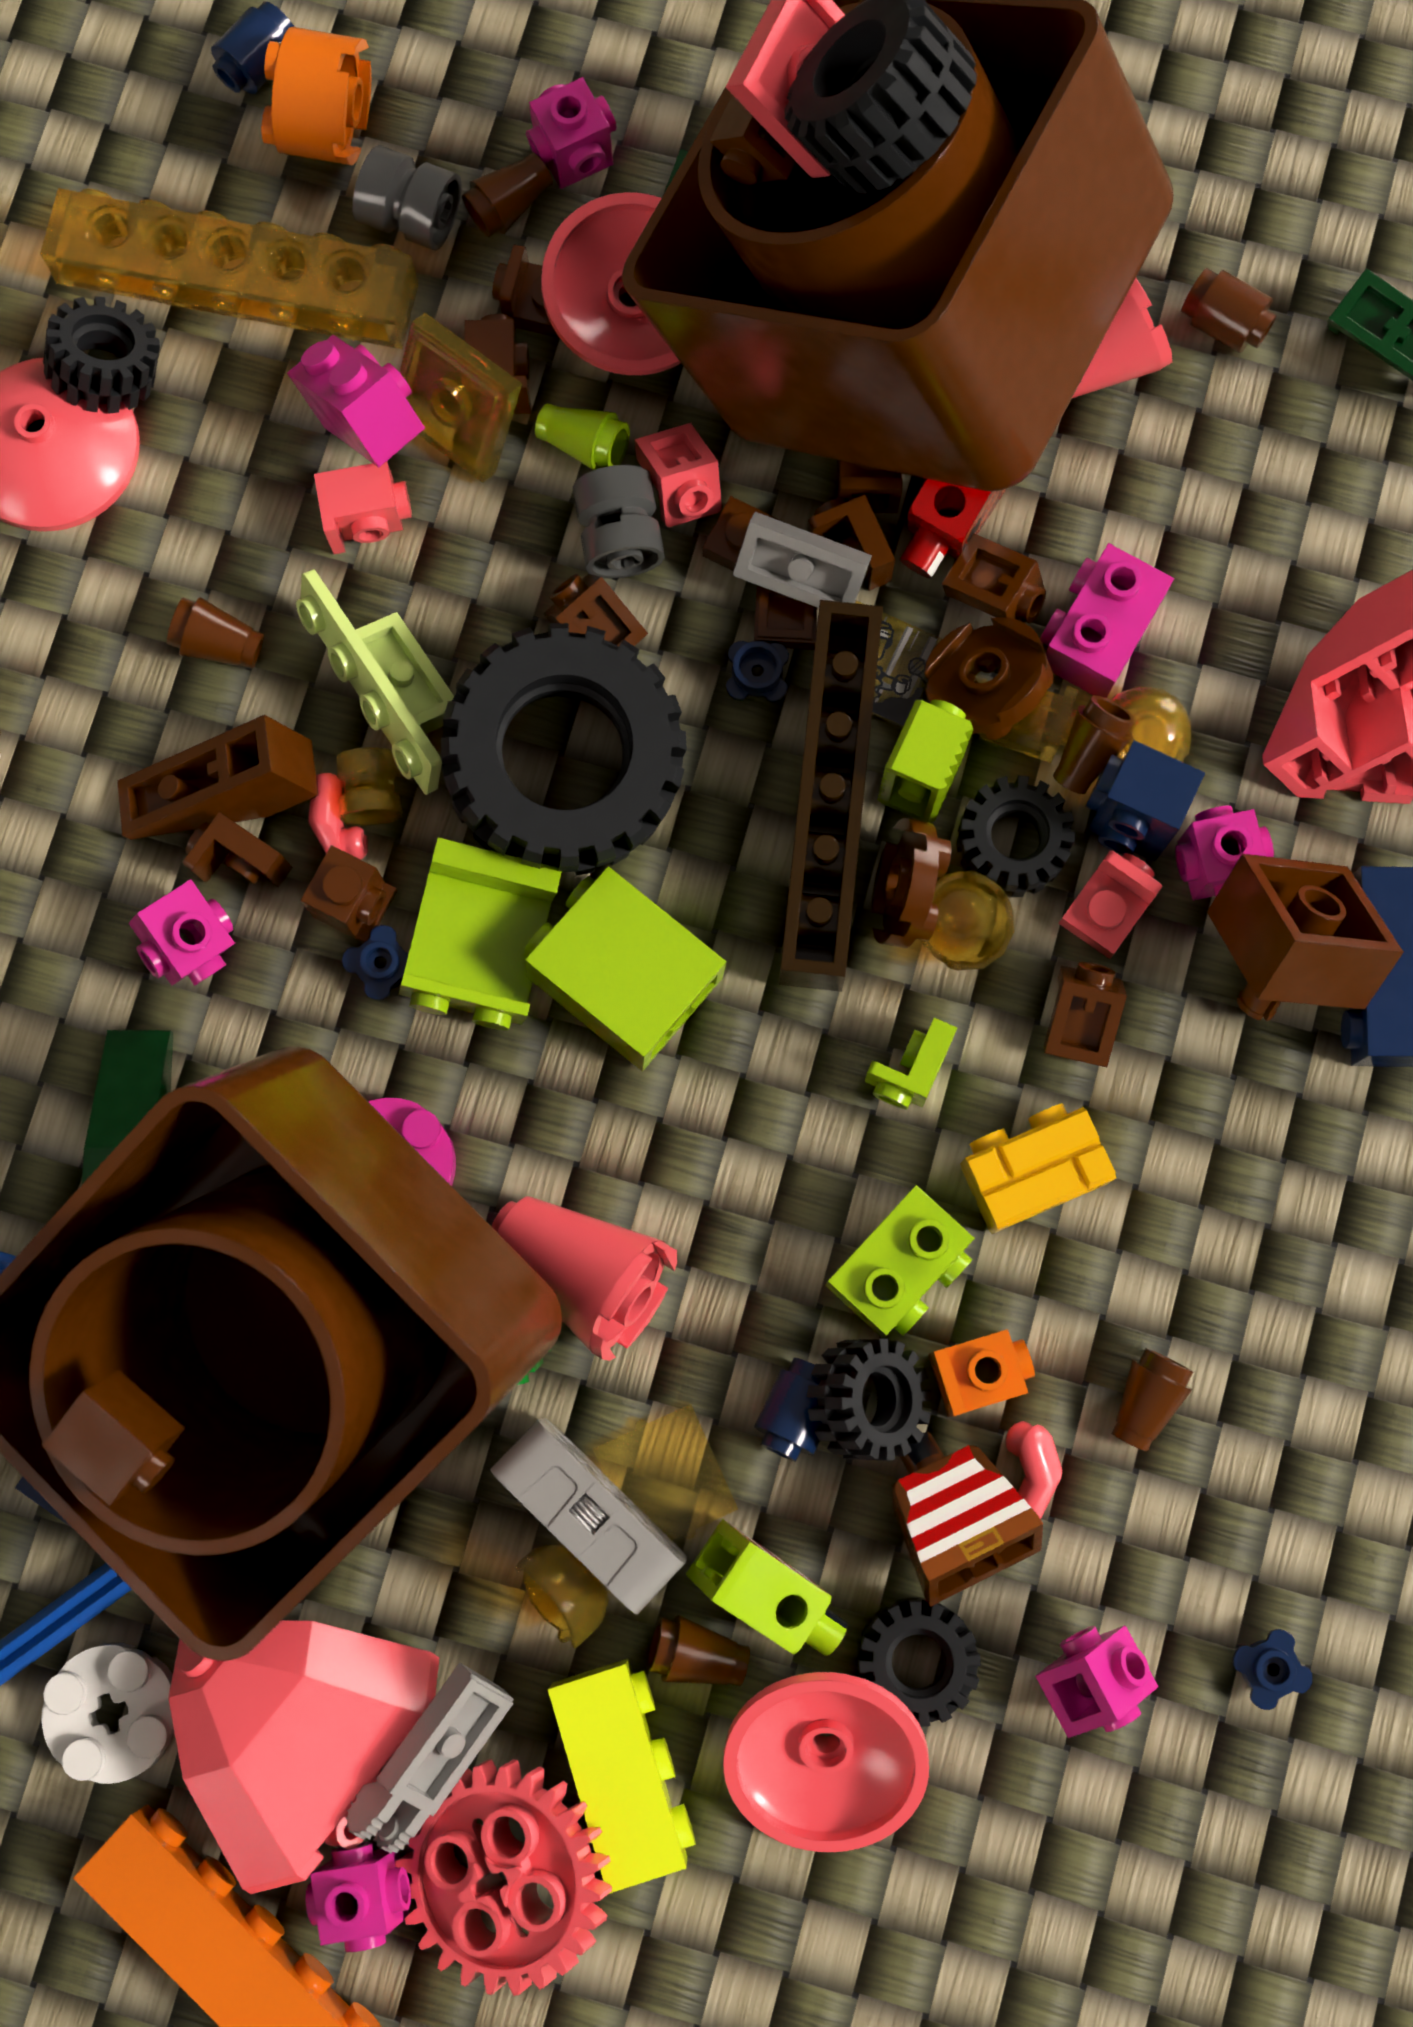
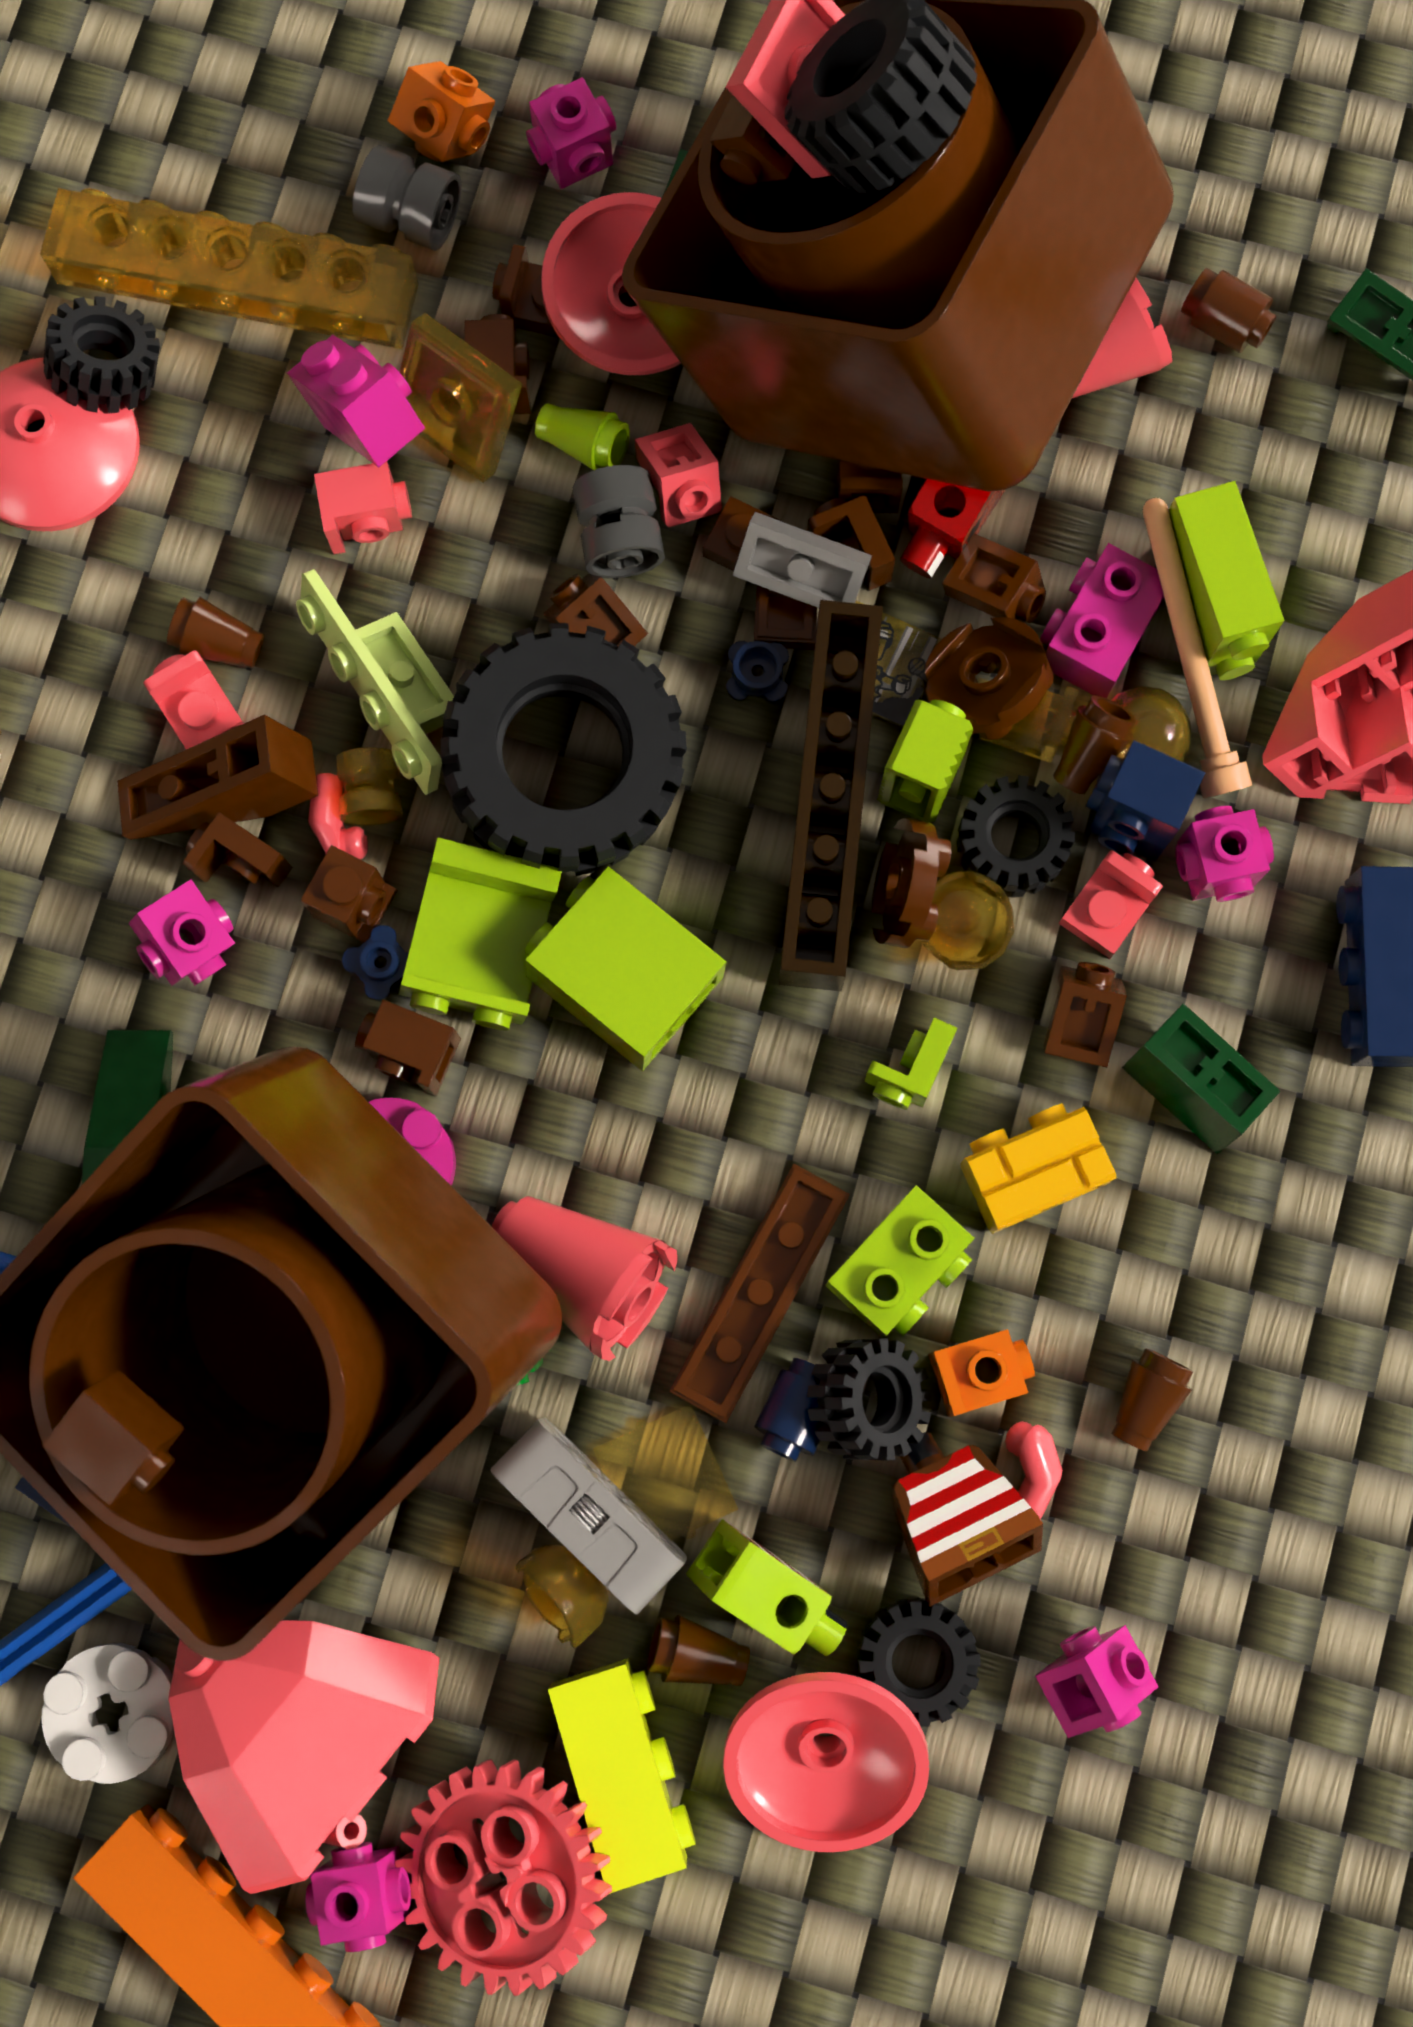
dark blue brick [211,1,295,94] -> none
orange brick [261,27,371,166] -> none
light grey hinge [345,1662,514,1854] -> none
reddish brown cone [461,152,553,237] -> none
reddish brown brick [1207,854,1404,1021] -> none
dark blue plate [1233,1629,1313,1710] -> none
none -> coral bracket [143,650,244,749]
none -> reddish brown brick [355,1000,461,1096]
none -> orange brick [388,61,496,162]
none -> reddish brown tile [669,1164,850,1423]
none -> dark green hinge [1122,1003,1280,1154]
none -> light nougat piece [1143,498,1252,798]
none -> lime brick [1169,481,1285,680]

